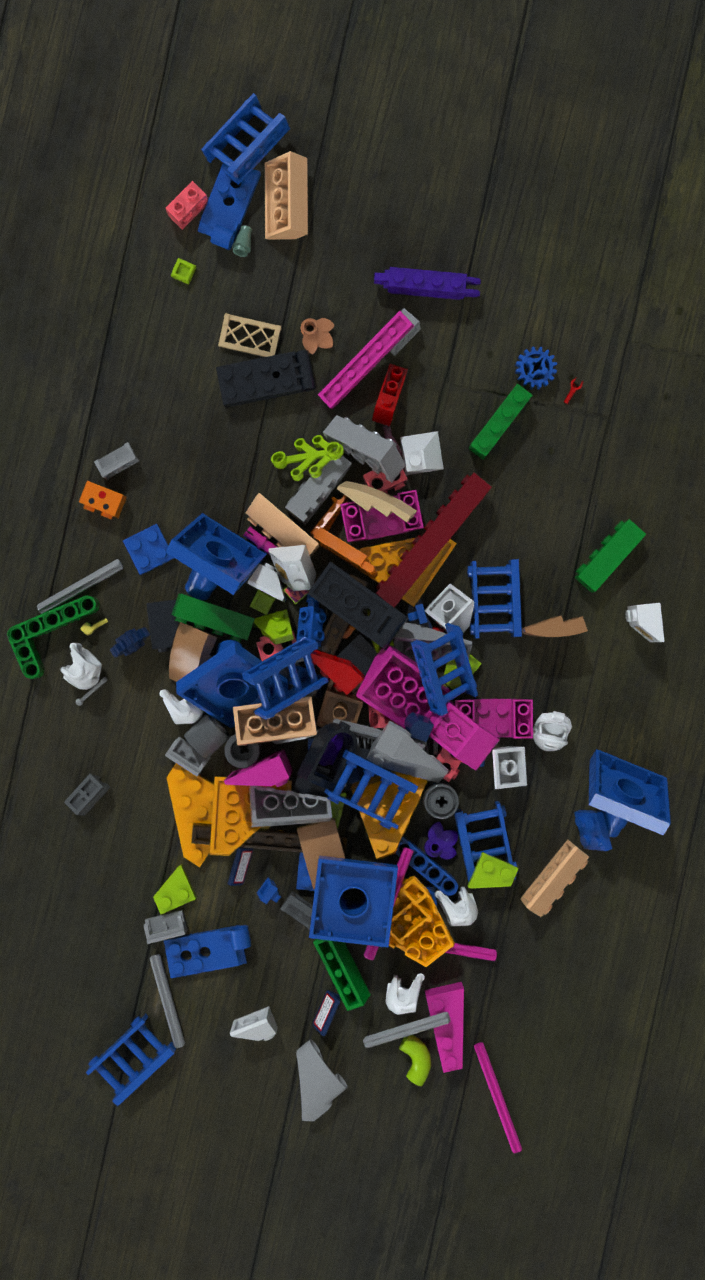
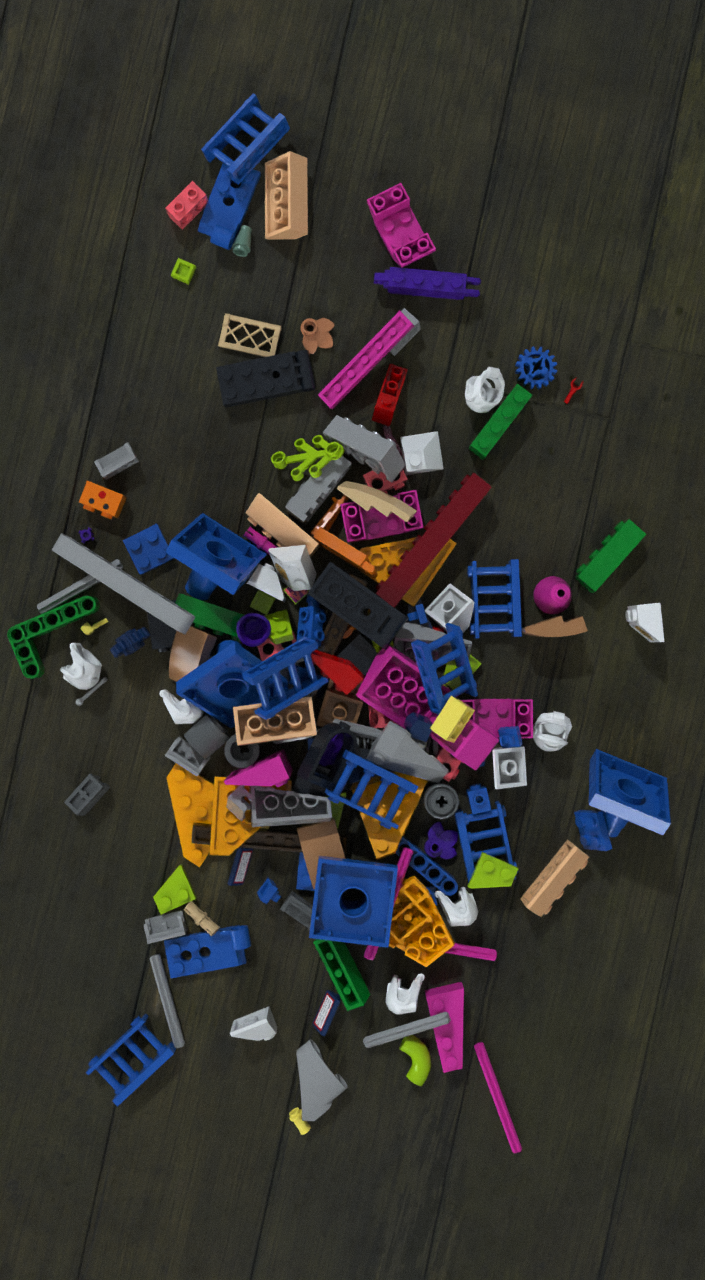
none -> light grey beam [52,533,196,634]
none -> dark purple piece [79,527,95,544]
none -> tan pin [183,901,220,936]
none -> light grey hinge [226,785,253,822]
none -> dark purple helmet [236,613,271,647]
none -> light yellow pin [289,1107,311,1135]
none -> dark pink slope [367,183,436,268]
none -> light yellow hinge [430,696,475,743]
none -> white helmet [465,367,505,413]
none -> blue brick [466,783,491,814]
none -> blue tile [498,726,522,748]
none -> dark pink cone [533,576,572,614]

